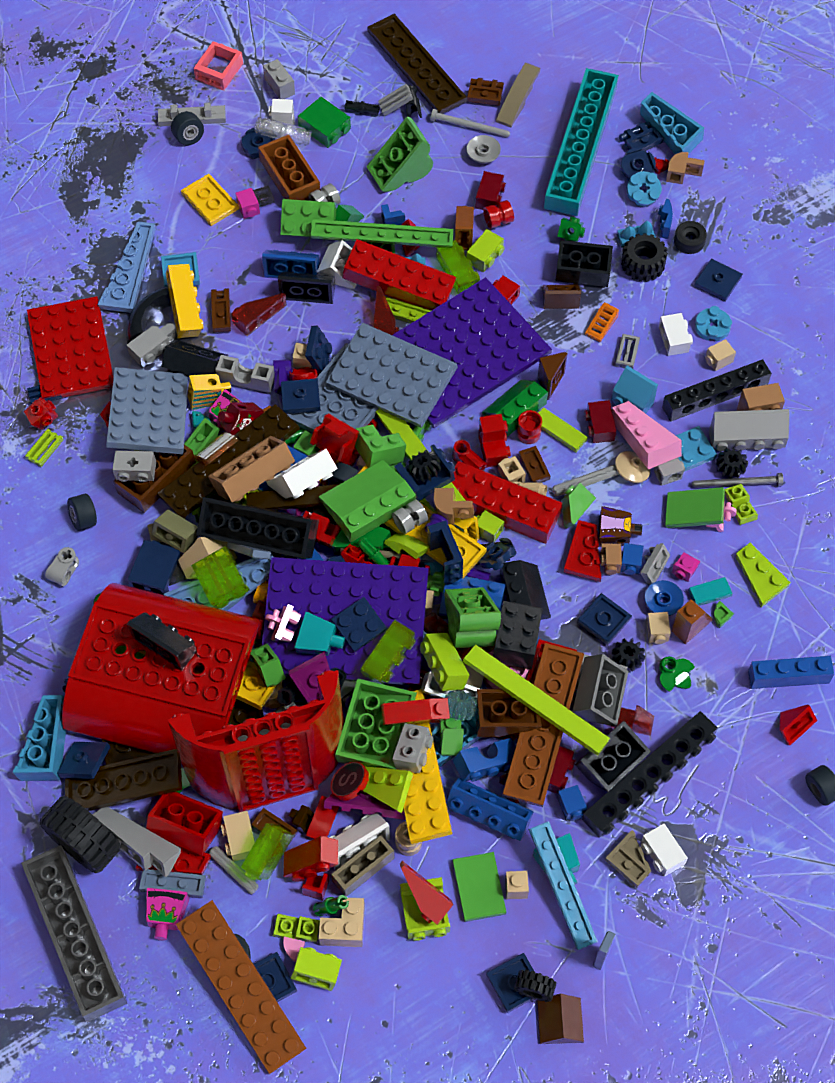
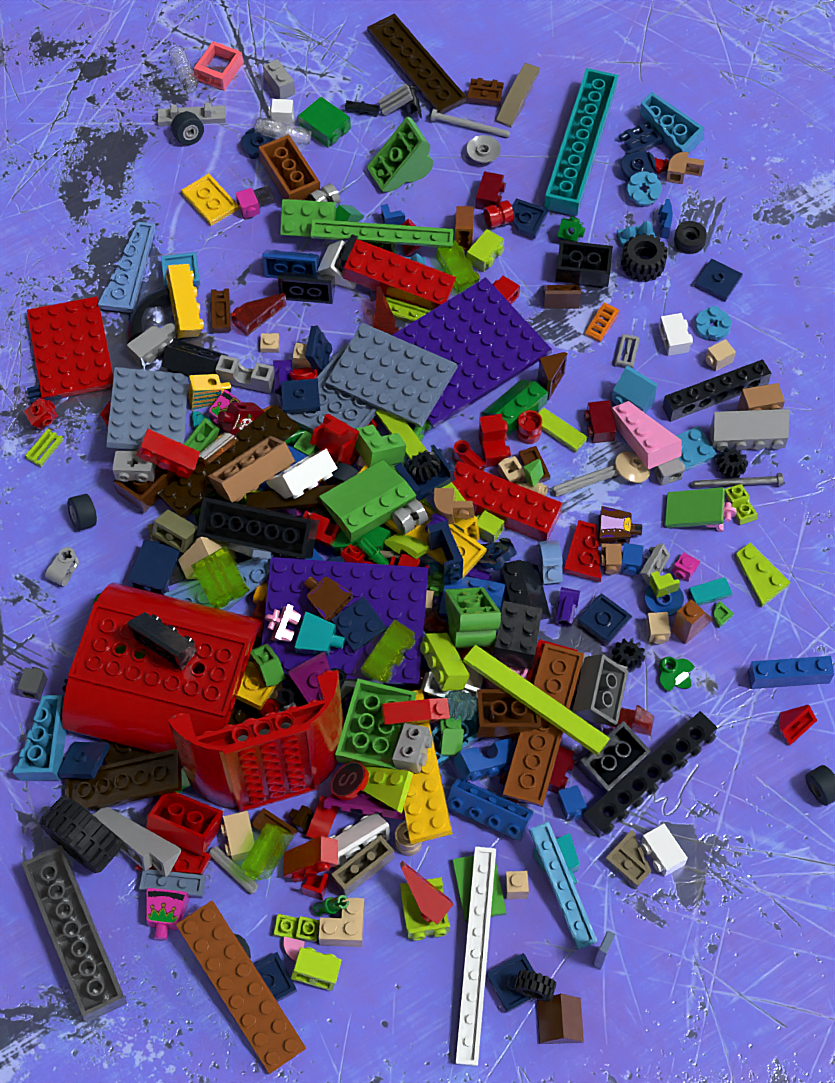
bright green slope [561,483,596,529] -> none
none -> dark grey brick [17,667,48,701]
none -> red brick [135,429,200,479]
none -> clear axle [168,45,199,93]
none -> red tile [257,698,279,717]
none -> tan plate [260,333,280,353]
none -> reddish brown torso [304,576,353,622]
none -> black tile [339,234,358,271]
none -> white plate [456,847,496,1067]
none -> dark blue plate [512,198,548,239]
none -> bright green slope [523,459,544,487]
none -> medium blue brick [538,540,563,584]
none -> dark purple piece [555,587,580,627]
none -> lime panel [649,571,680,598]

